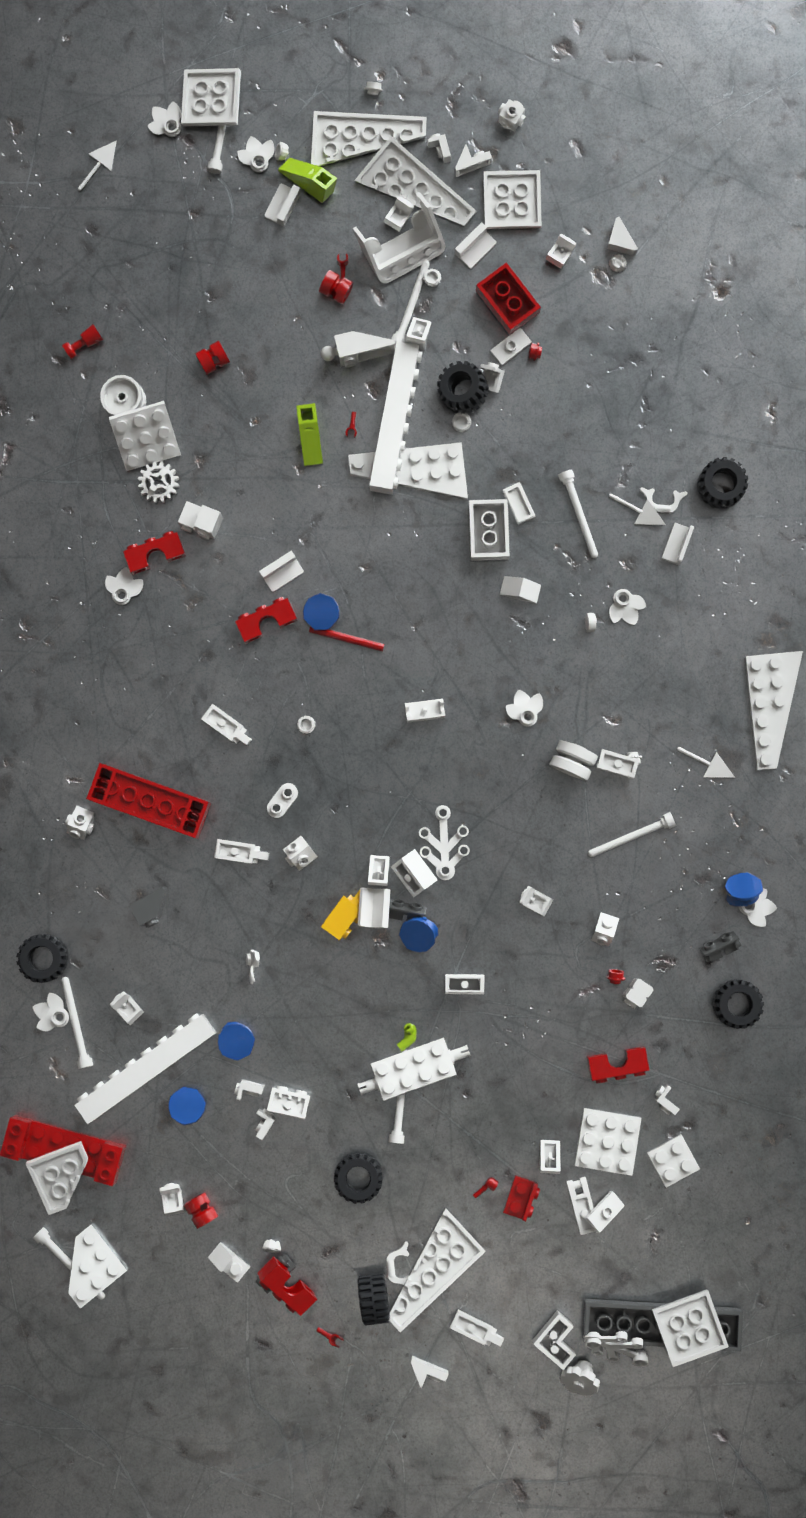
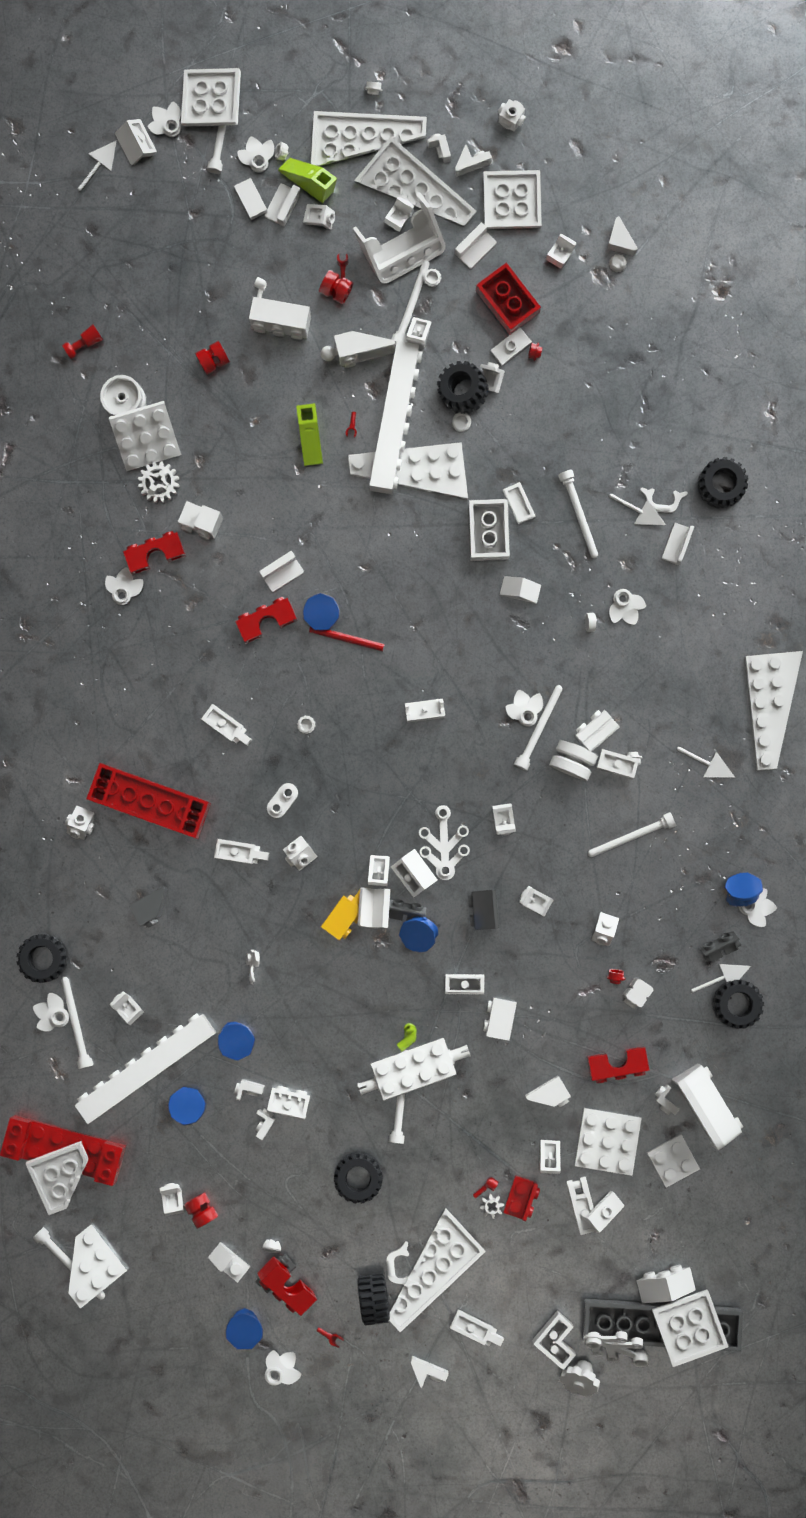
none -> white panel [115,119,157,165]
none -> blue hat [226,1308,263,1349]
none -> white tile [234,178,268,220]
none -> white brick [249,297,311,340]
none -> white hand [254,277,267,298]
none -> white plate [265,1350,302,1386]
none -> white bracket [303,204,335,229]
none -> dark grey slope [468,890,499,930]
none -> white gear [480,1193,504,1219]
none -> white brick [483,997,517,1041]
none -> white bracket [492,803,516,835]
none -> white piece [514,685,562,771]
none -> white slope [525,1076,571,1107]
none -> white brick [575,710,620,752]
none -> white brick [636,1265,696,1303]
none -> white windscreen [671,1063,743,1150]
none -> white piece [691,964,751,993]

